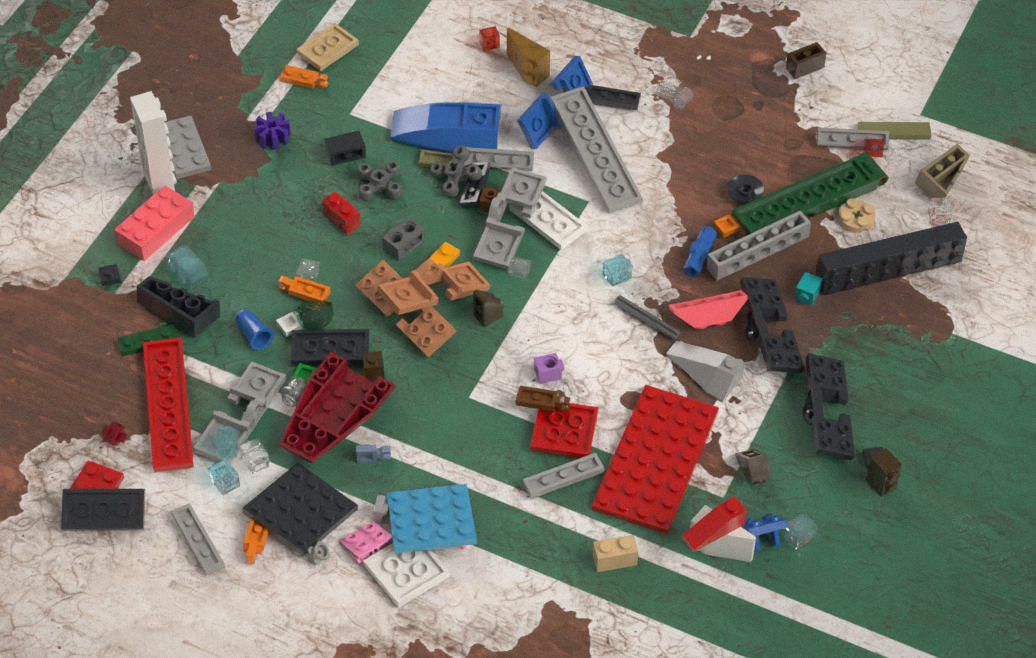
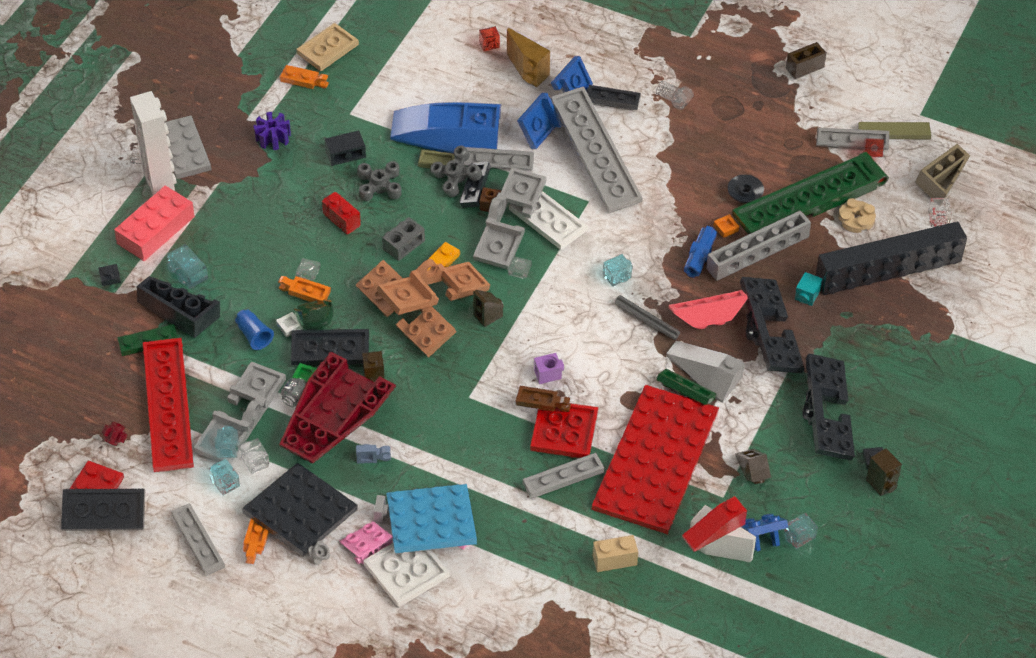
none -> dark green plate [656,368,717,405]

